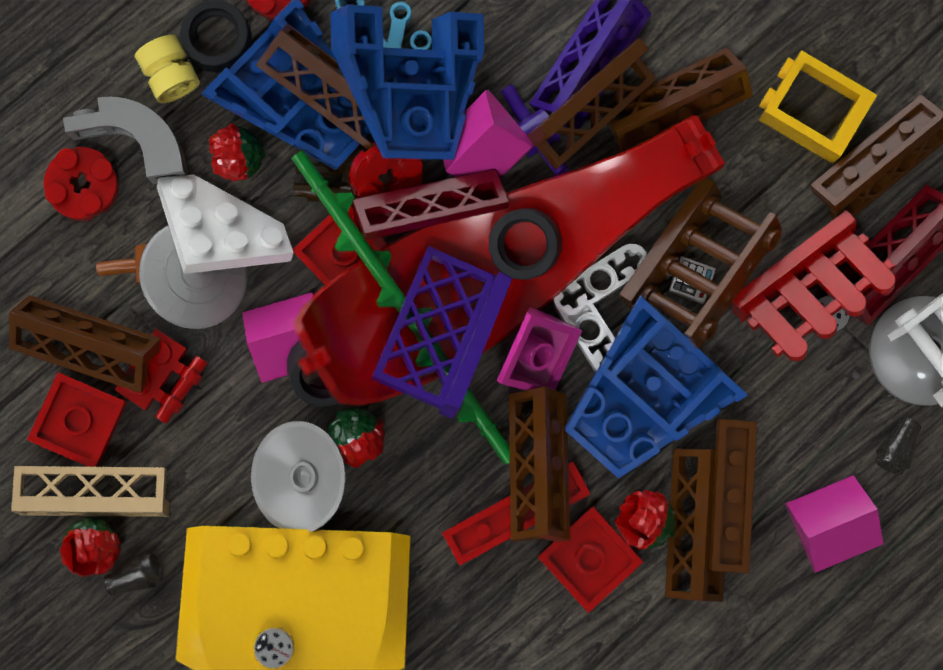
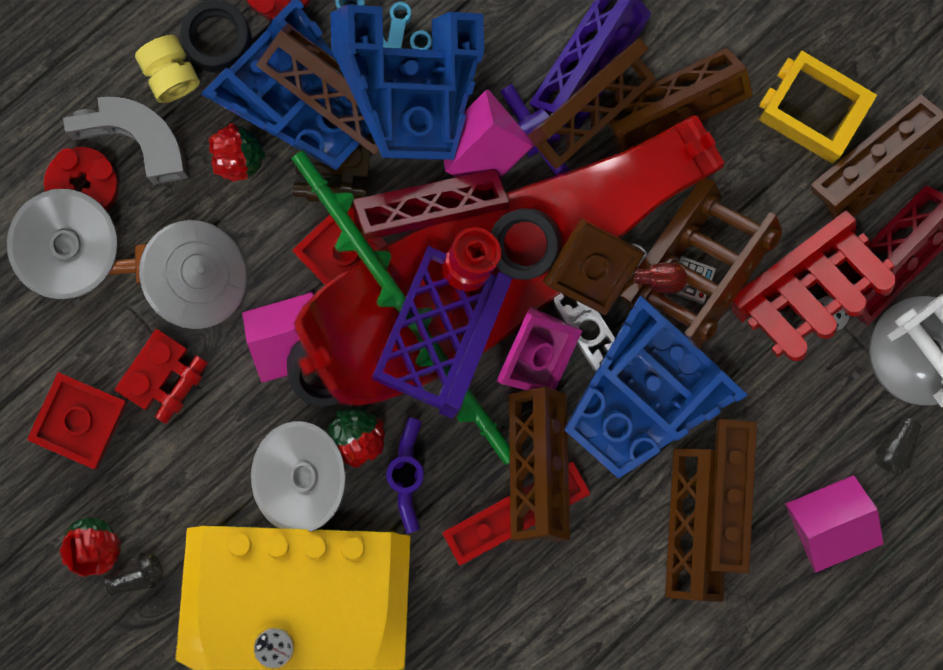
reddish brown fence [9,295,161,393] -> none
tan fence [11,466,170,517] -> none
white plate [157,175,294,274] -> none
red plate [349,142,423,199] -> none
red plate [537,506,643,613] -> none
red piece [615,490,676,550] -> none
none -> light grey hat [7,189,117,299]
none -> dark purple piece [386,417,424,534]
none -> red wheel [442,227,501,292]
none -> reddish brown tile [543,218,645,316]
none -> clear red cylinder [634,263,688,293]

